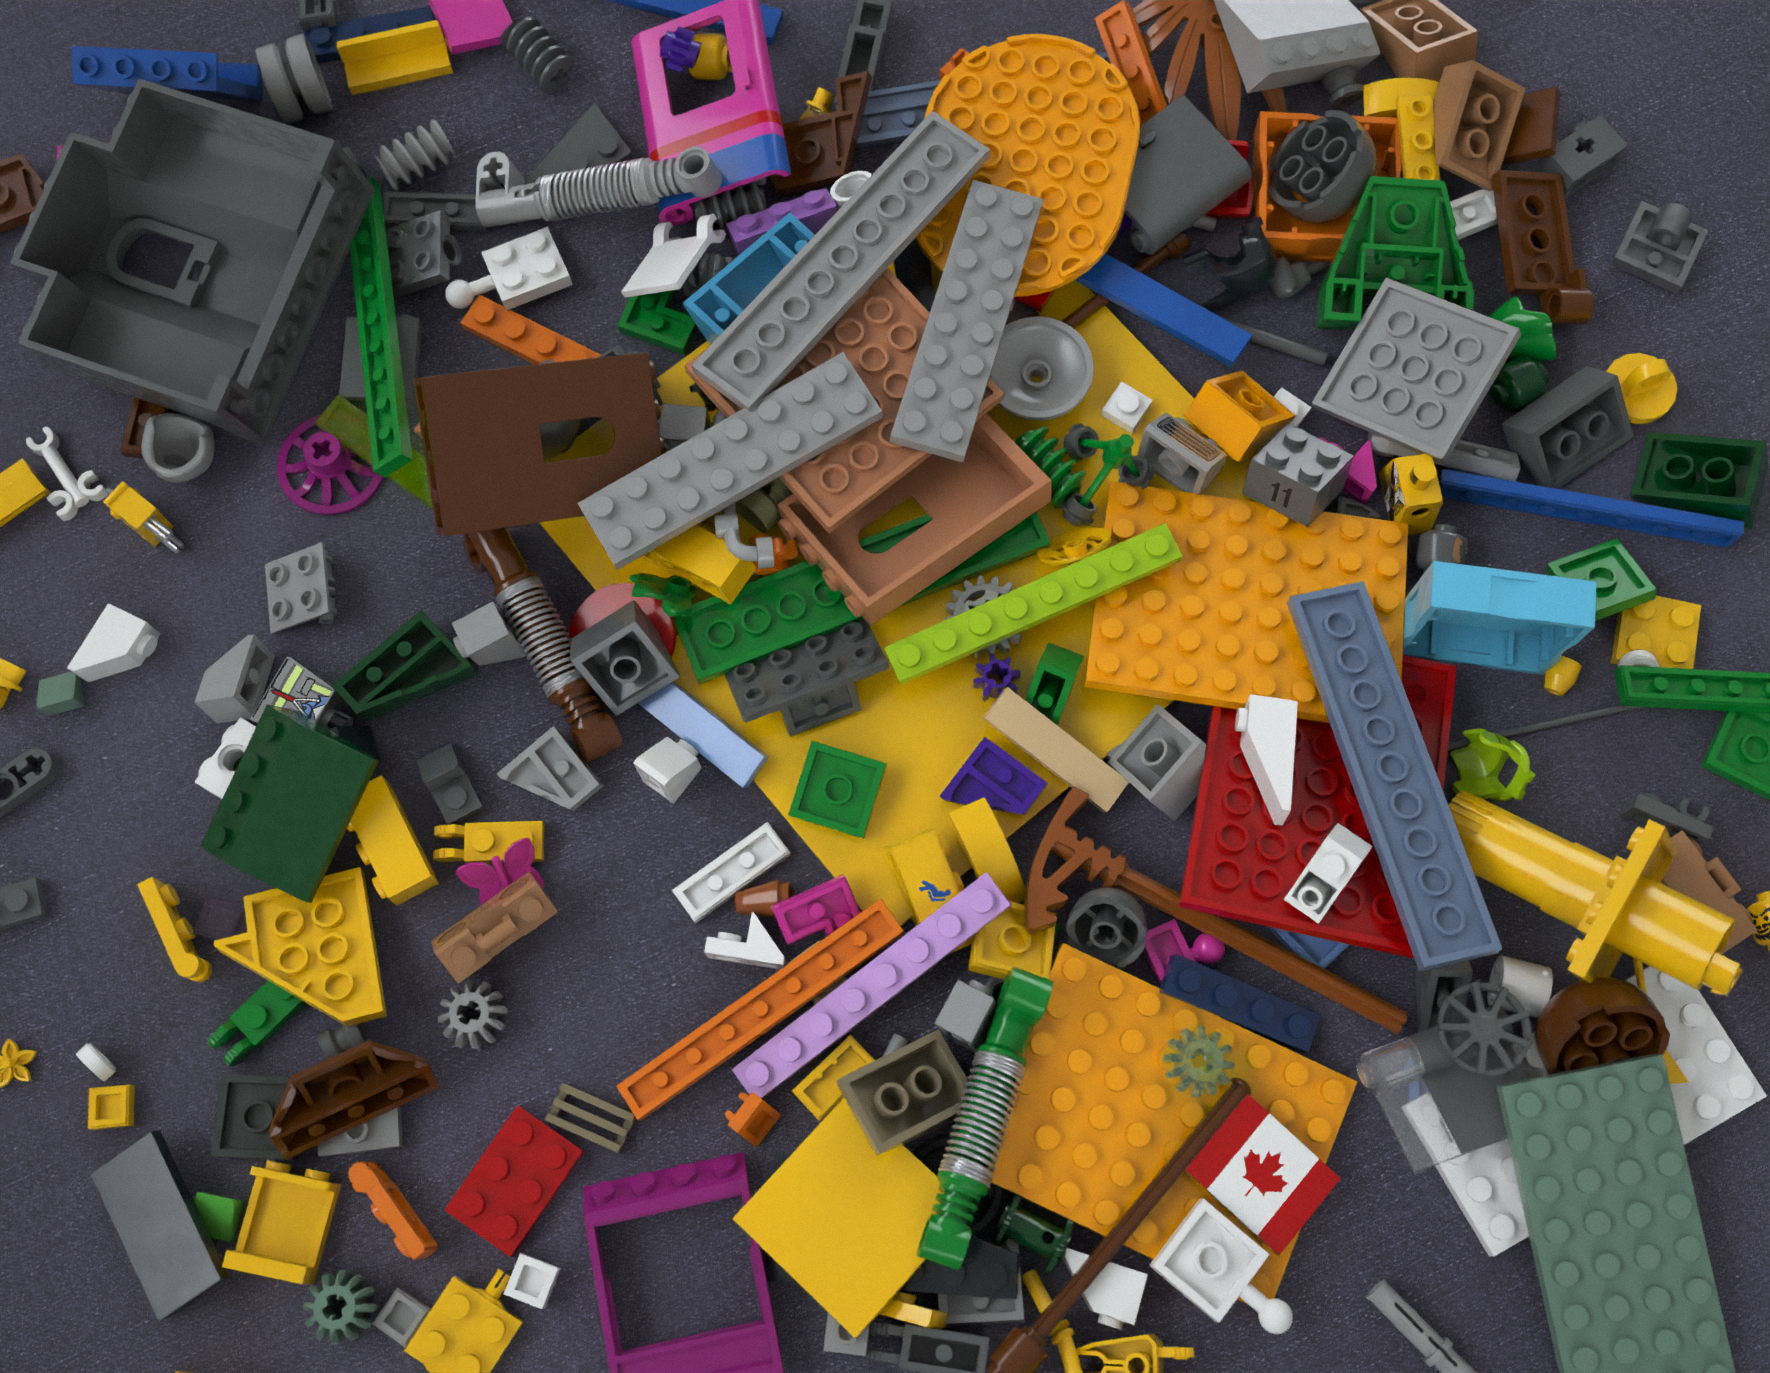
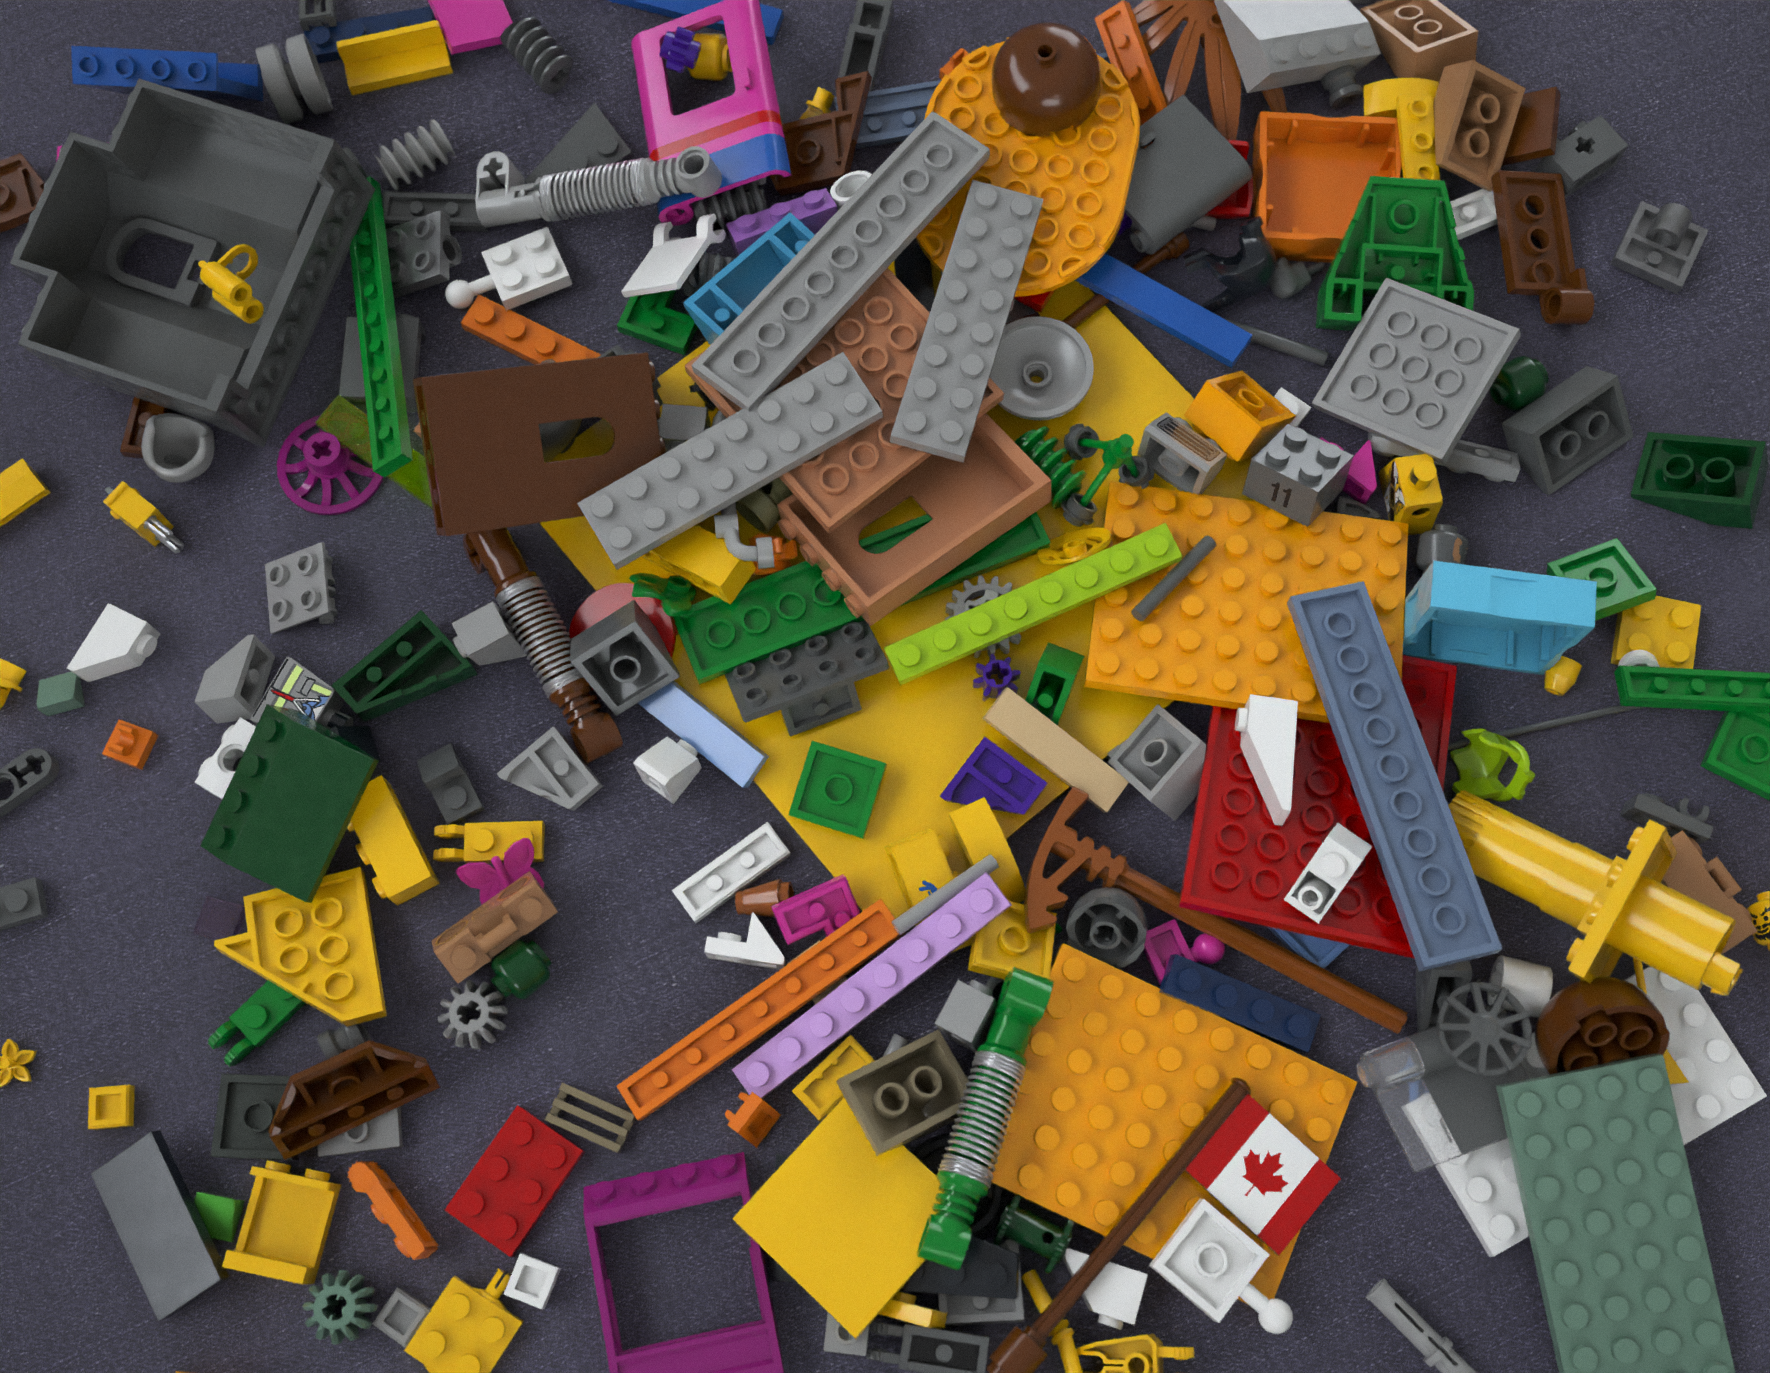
white bar [26,427,108,521] -> none
white tile [76,1043,116,1082] -> none
yellow plate [137,877,212,983] -> none
white plate [1101,382,1153,434] -> none
clear light blue gear [1162,1026,1235,1098] -> none
dark grey cylinder [1268,110,1377,223] -> none
blue tile [1437,469,1744,548] -> none
green hat [1488,296,1557,361] -> none
yellow tile [1606,353,1678,425] -> none
none -> orange tile [102,719,159,770]
none -> yellow piece [198,244,264,324]
none -> dark green head [491,940,552,1000]
none -> light grey bar [891,854,999,935]
none -> reddish brown cylinder [991,22,1101,136]
none -> dark grey bar [1131,535,1216,622]

